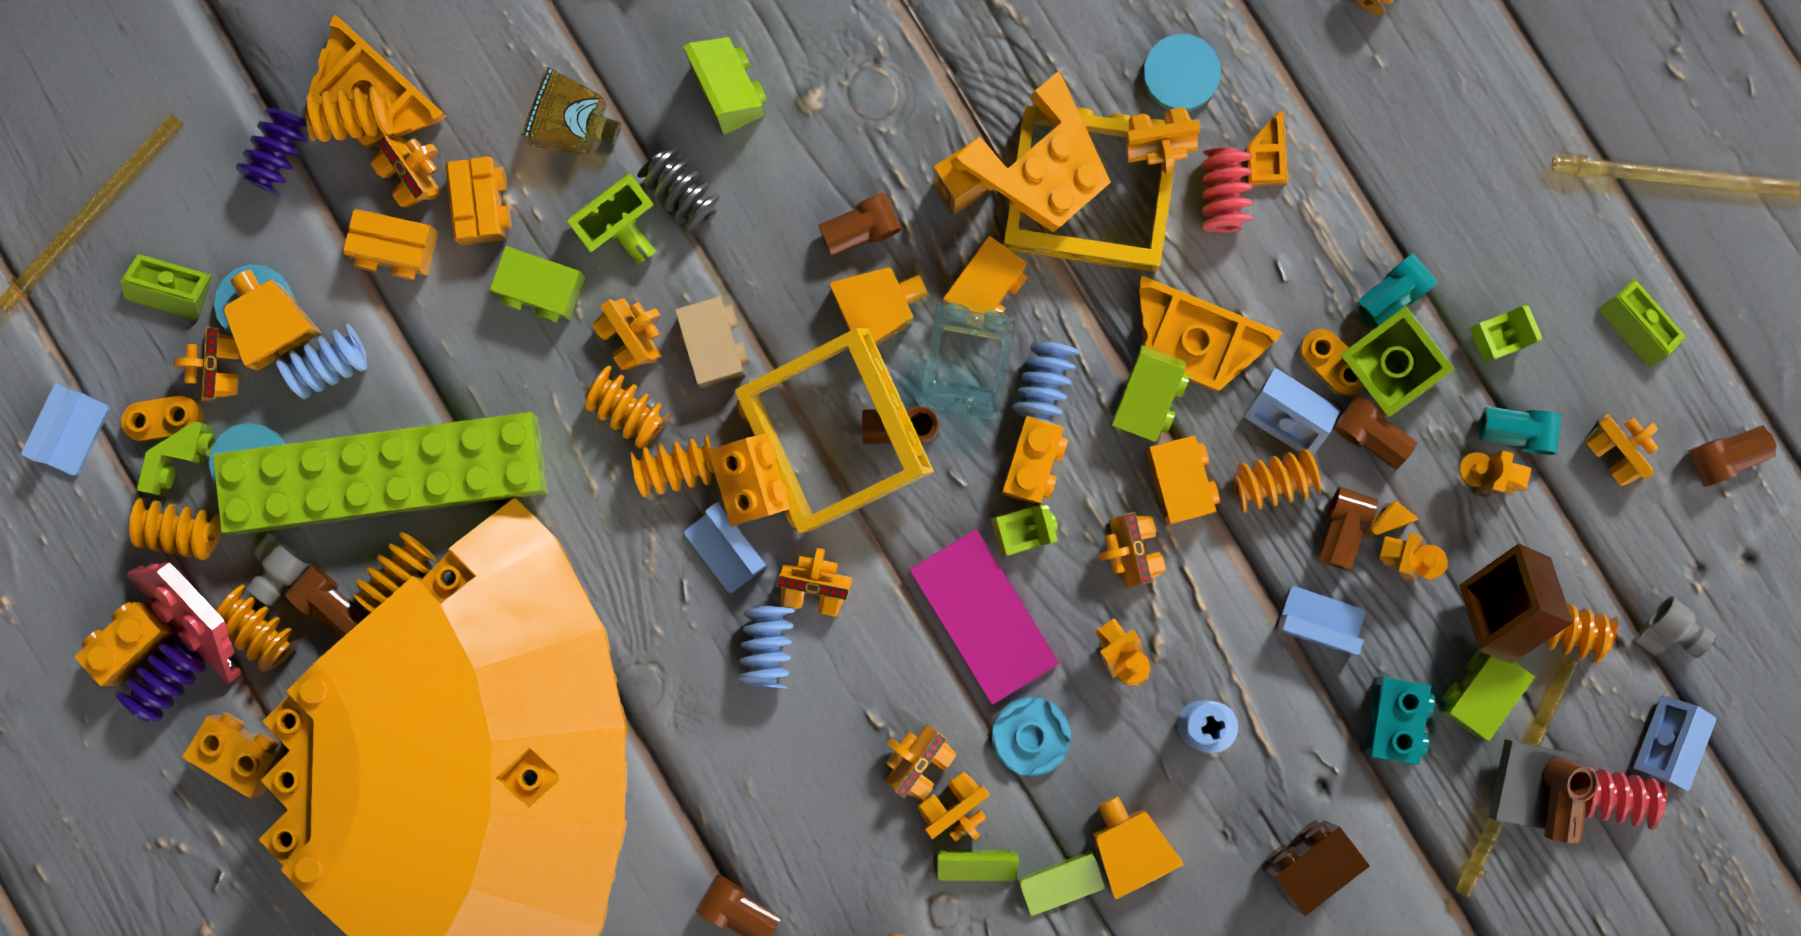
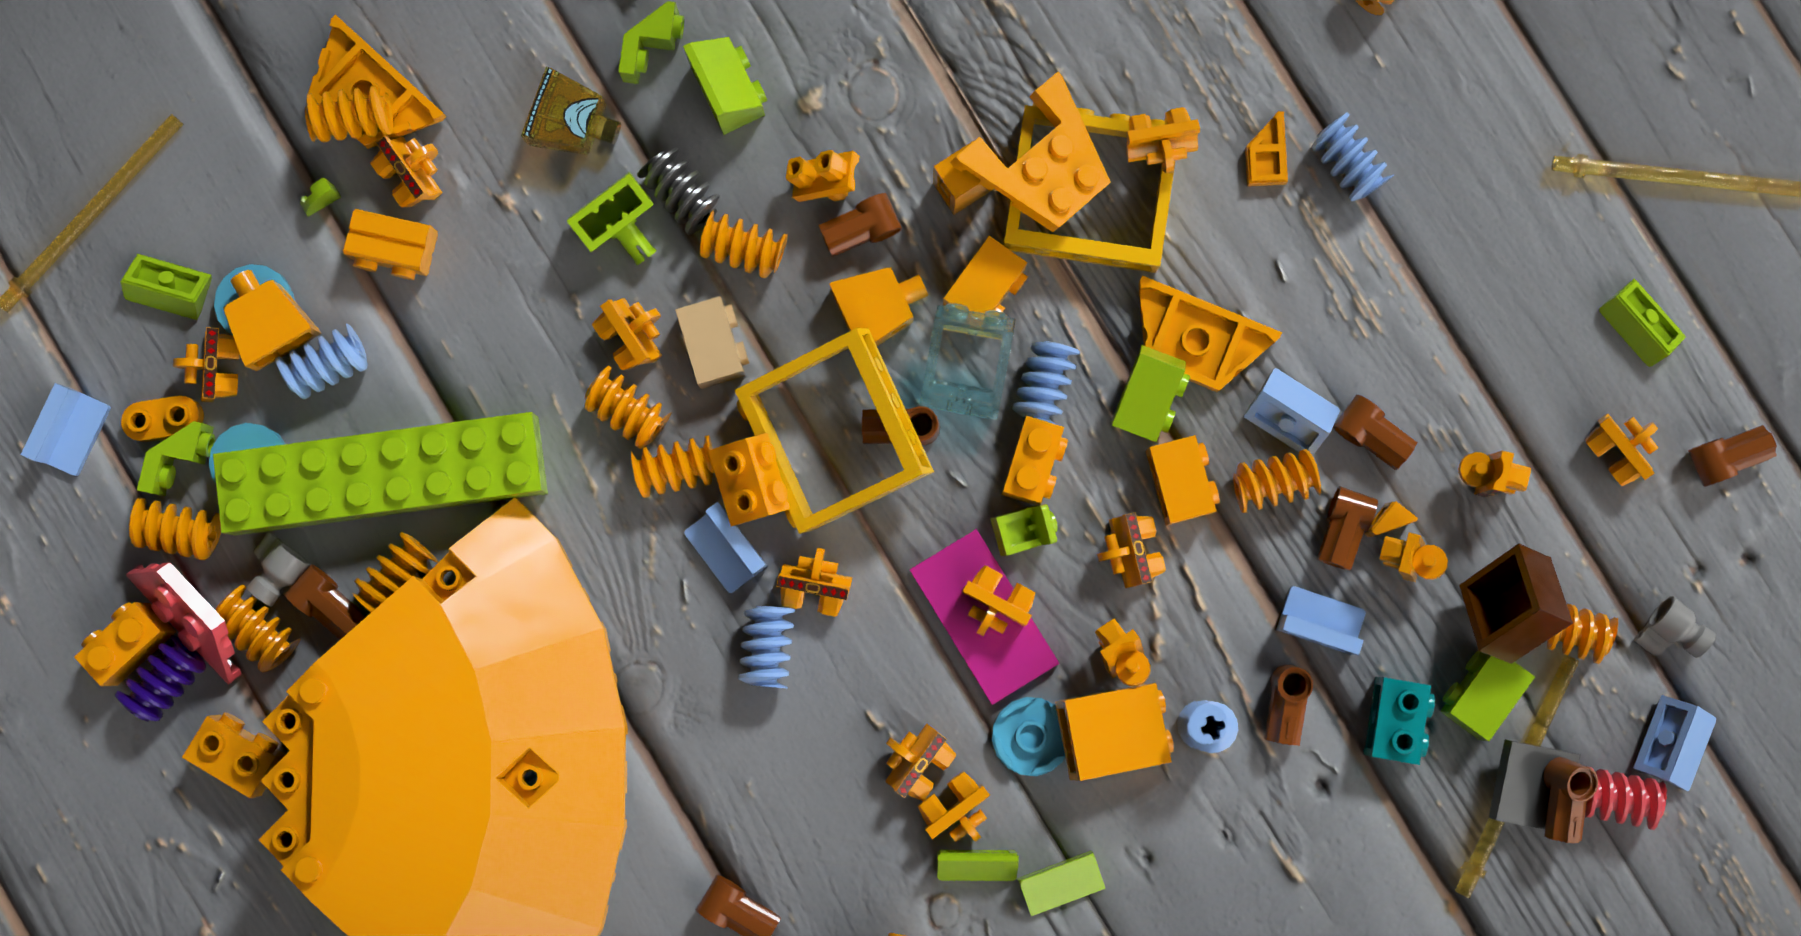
dark purple piece [235,107,308,196] -> none
light orange brick [445,156,512,246] -> none
lime brick [490,246,585,323] -> none
light orange torso [1092,795,1184,900] -> none
medium azure tile [1143,34,1221,112] -> none
coral piece [1202,148,1252,233] -> none
reddish brown piece [1262,820,1370,916] -> none
light orange plate [1299,329,1365,397] -> none
lime slope [1340,306,1456,417] -> none
teal piece [1355,253,1438,328] -> none
lime bracket [1469,304,1542,364] -> none
teal piece [1478,407,1562,455] -> none
none -> lime tile [300,177,341,217]
none -> lime slope [618,1,685,84]
none -> light orange piece [700,210,788,279]
none -> light orange hips [786,150,860,202]
none -> light orange hips [962,565,1035,636]
none -> light orange brick [1055,683,1174,781]
none -> dark orange piece [1264,664,1313,746]
none -> light blue piece [1312,112,1395,201]

